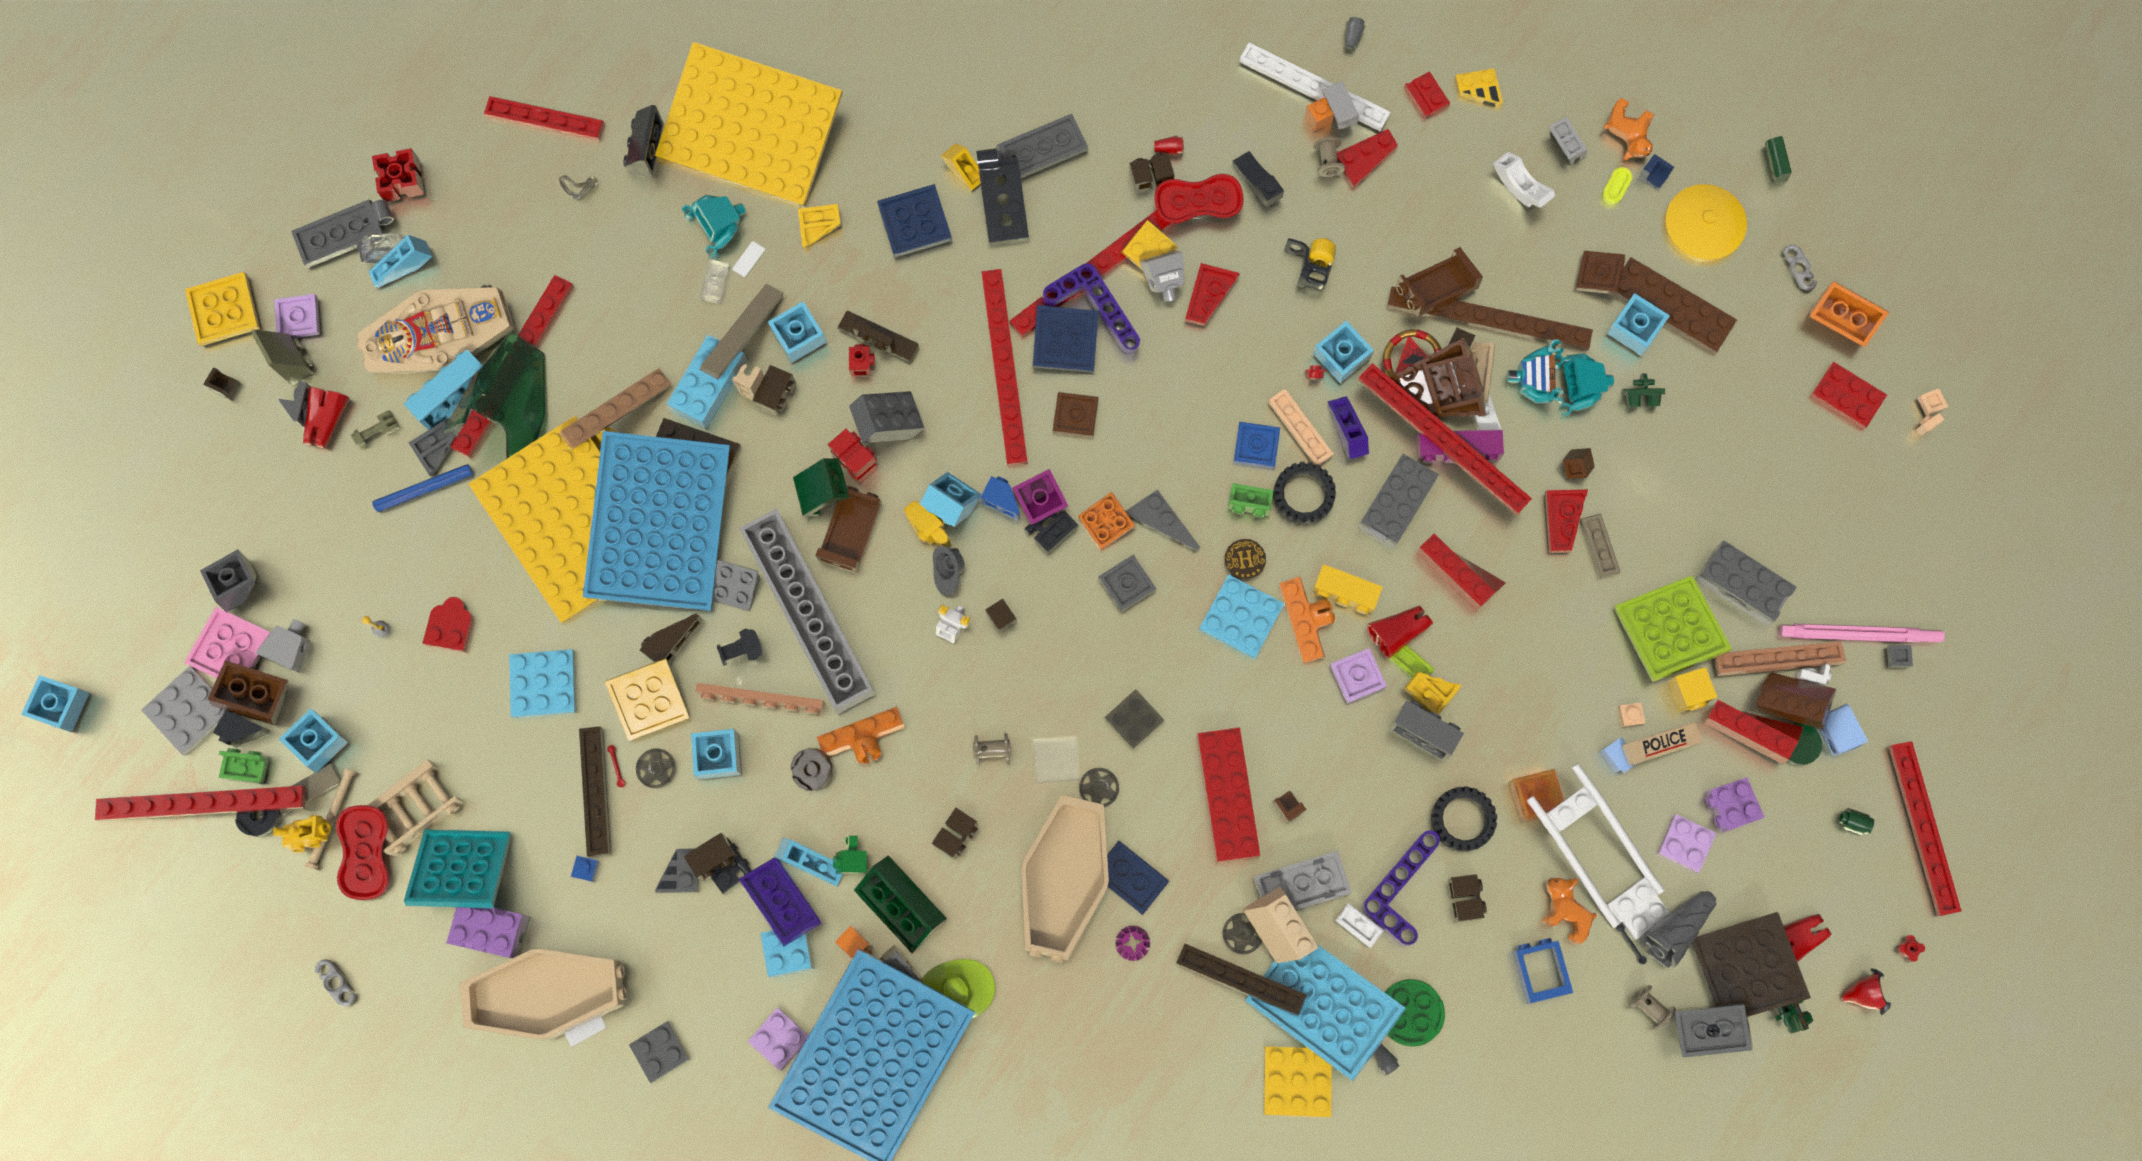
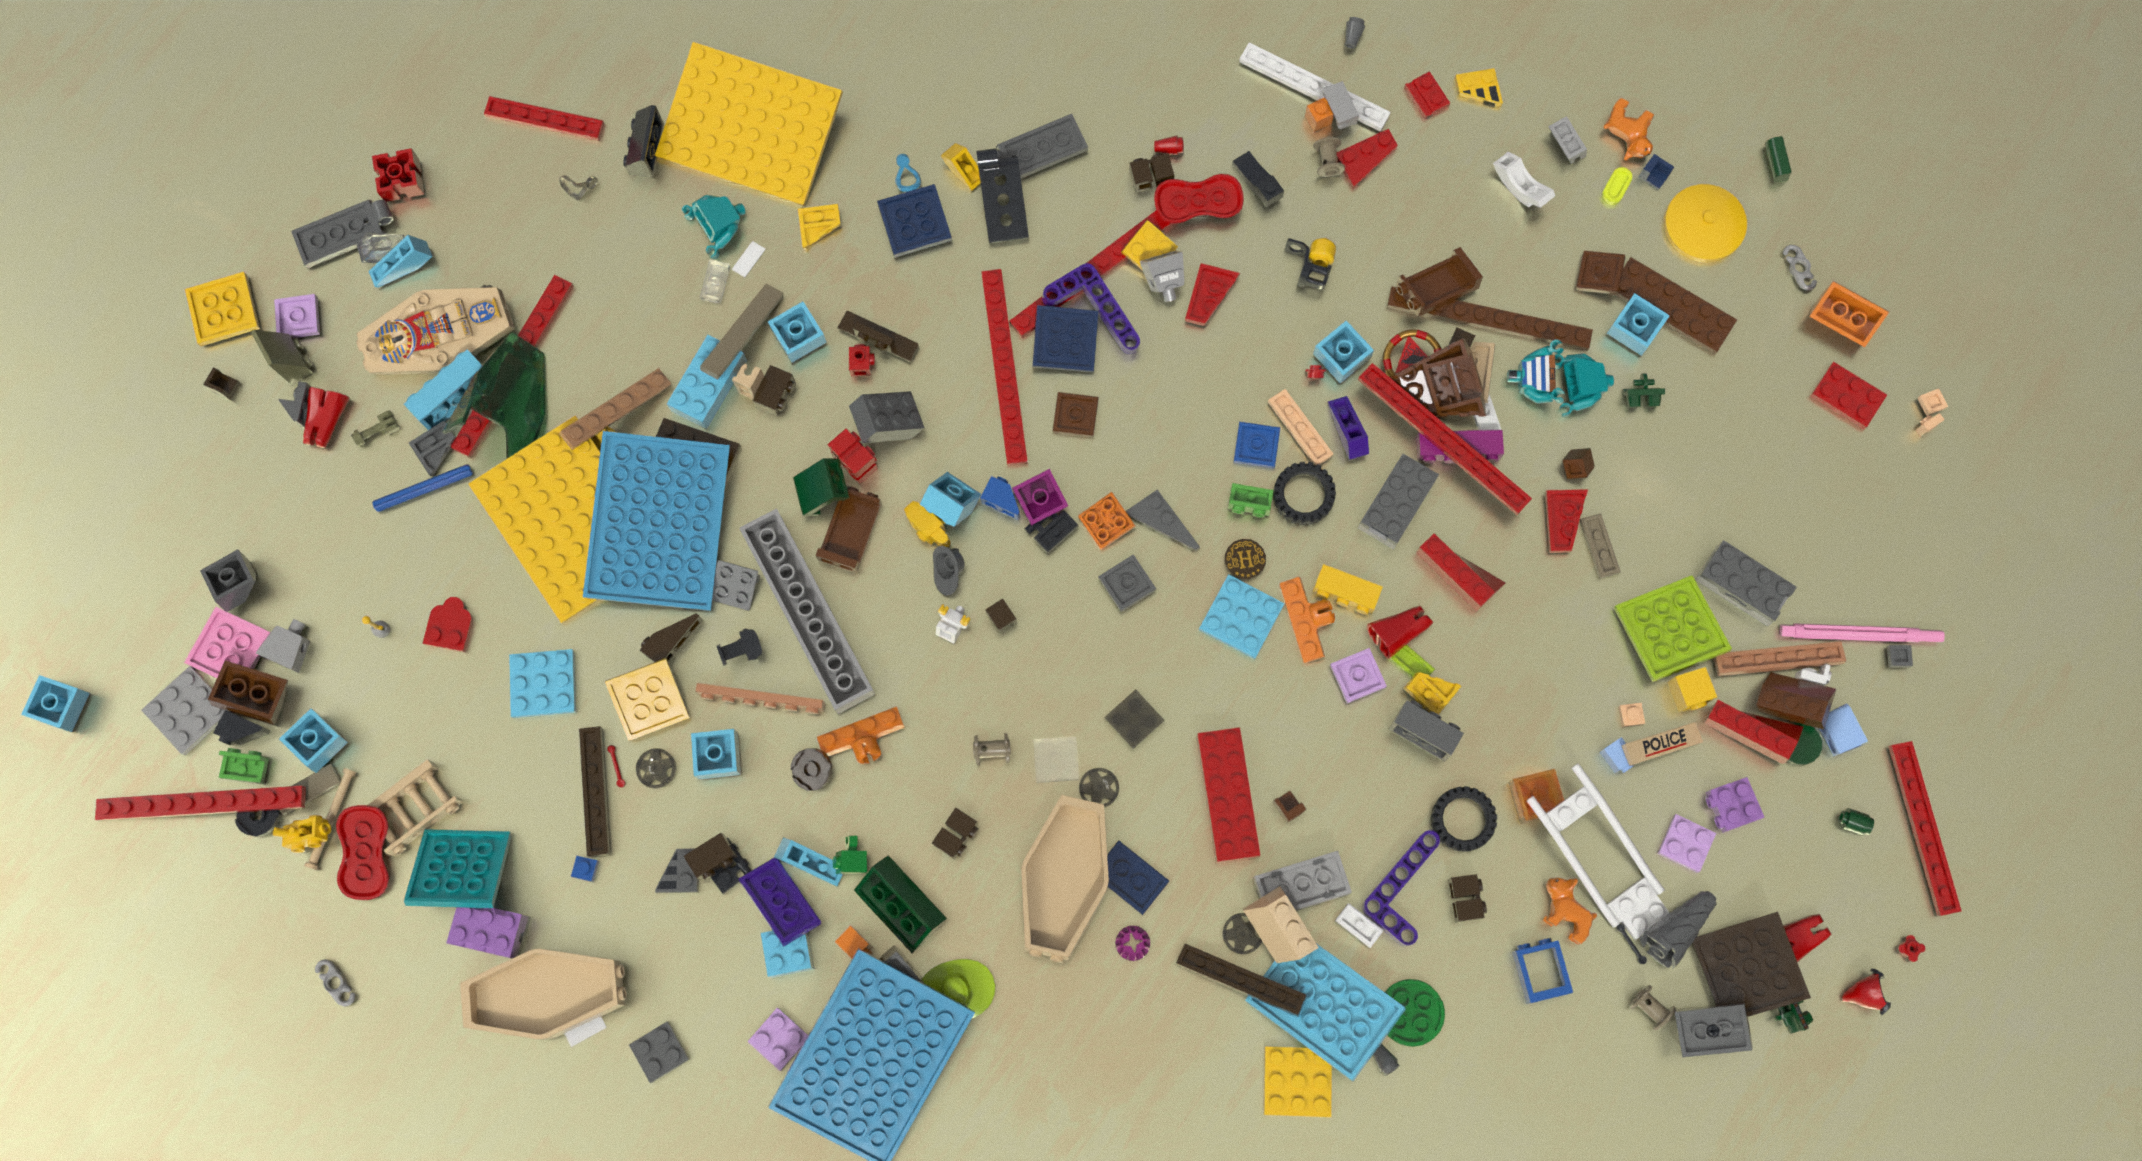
none -> dark azure piece [895,154,921,192]

